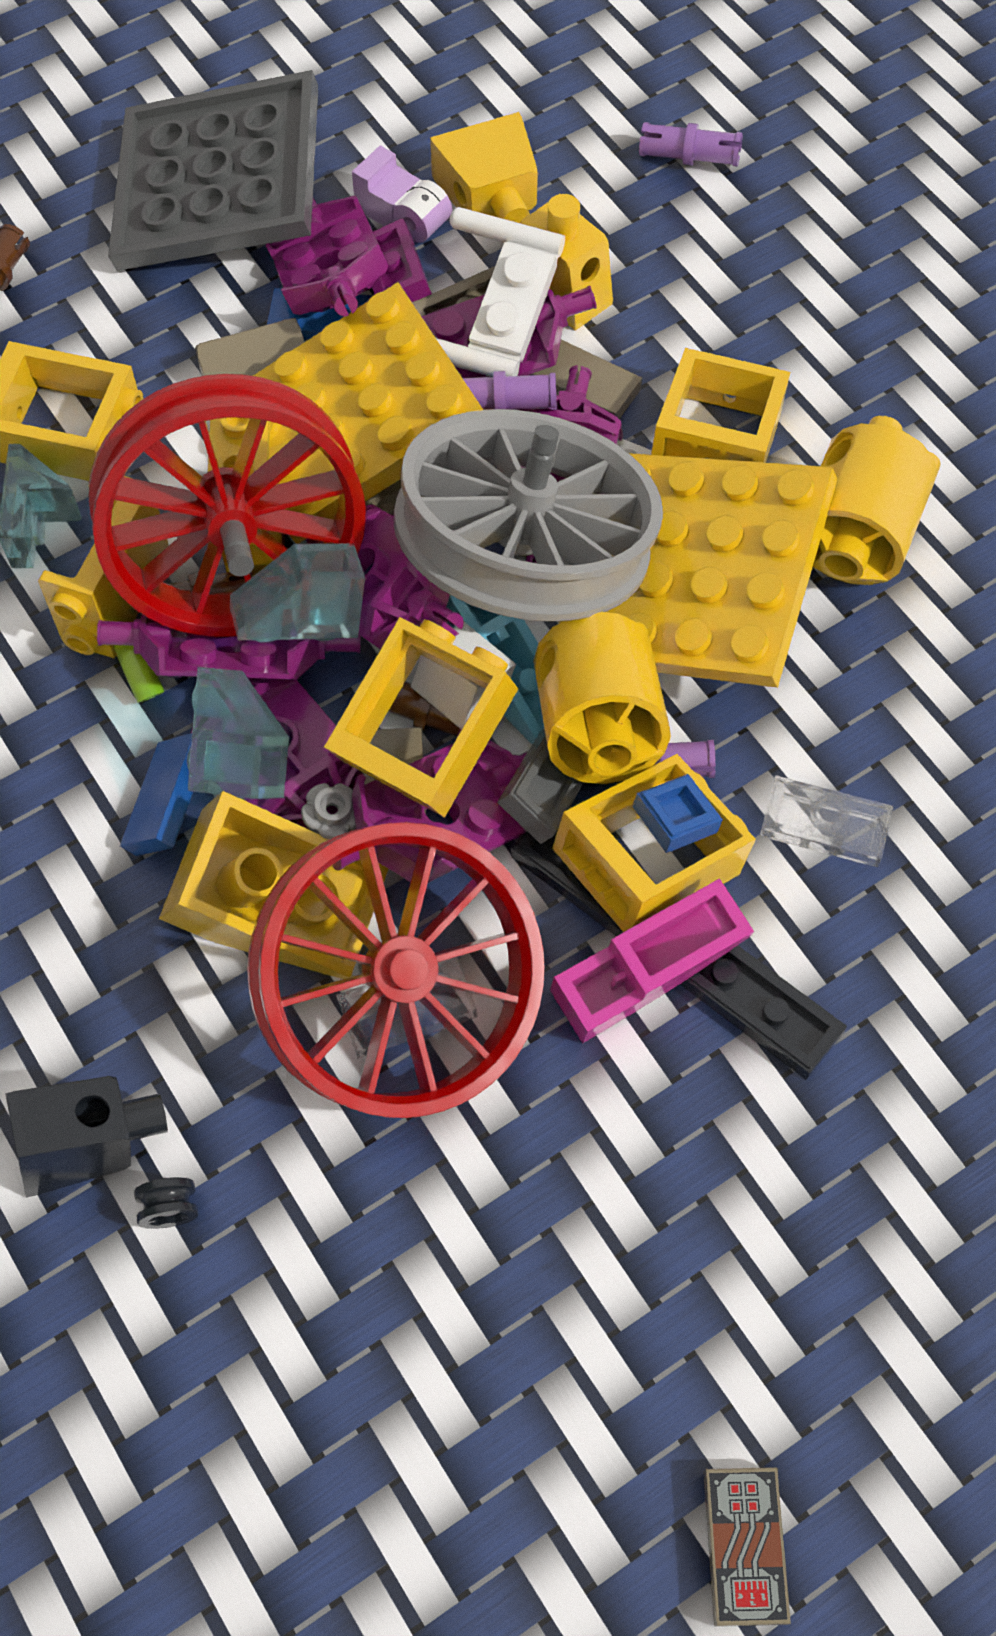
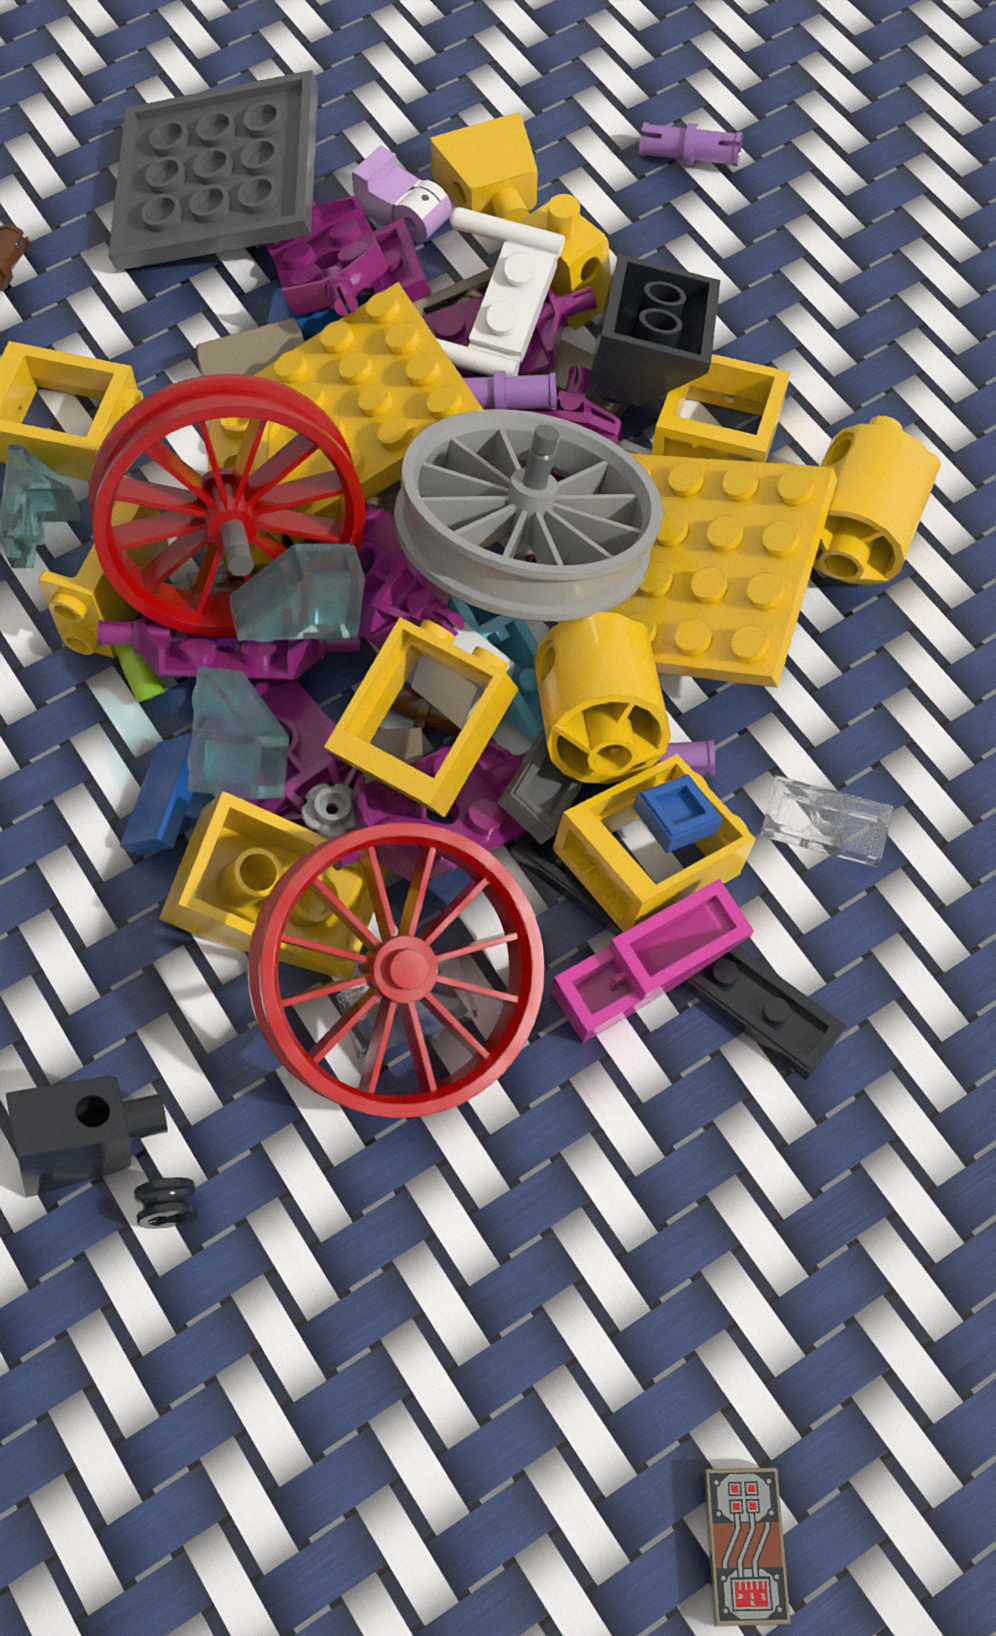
none -> black slope [586,253,721,406]

